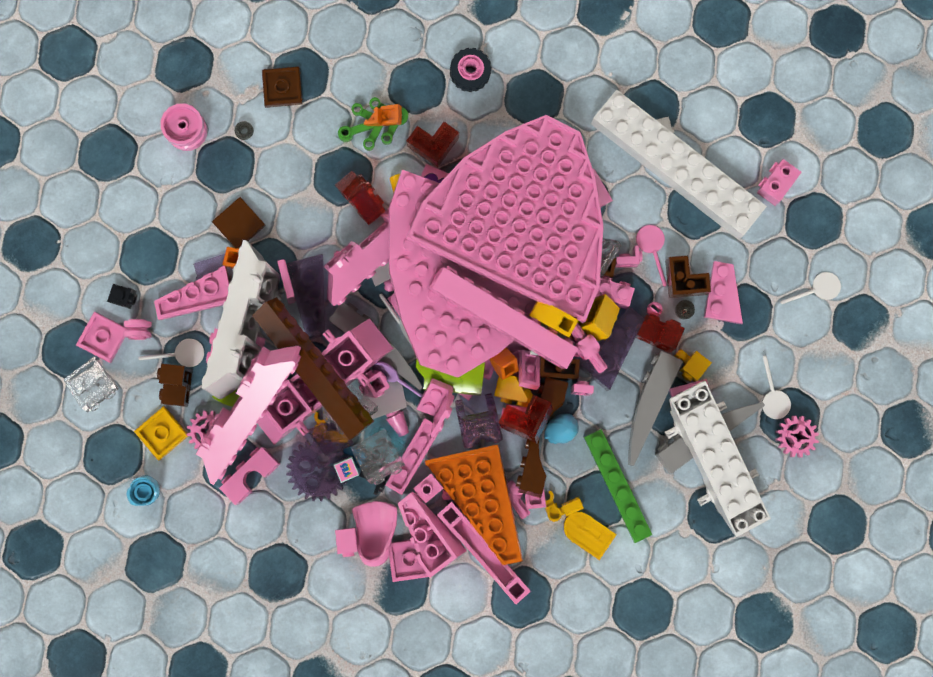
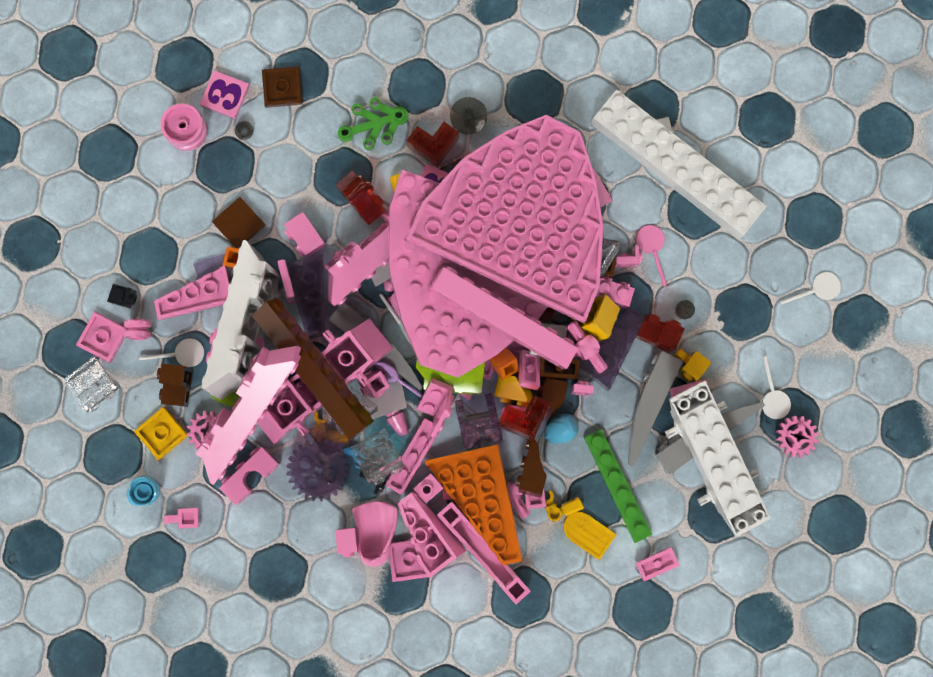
tile [333,456,359,483] -> none
orange slope [364,104,402,126] -> none
black wheel [450,48,492,92] -> none
yellow slope [529,301,579,337] -> none
bright pink hinge [647,302,663,317] -> none
reddish brown brick [665,255,711,298] -> none
bright pink wing [704,261,743,324] -> none
bright pink brick [757,159,802,206] -> none
none -> bright pink plate [164,508,199,529]
none -> bright pink tile [200,71,250,119]
none -> bright pink brick [284,212,326,259]
none -> clear smoke dish [450,97,487,134]
none -> bright pink plate [635,547,680,581]

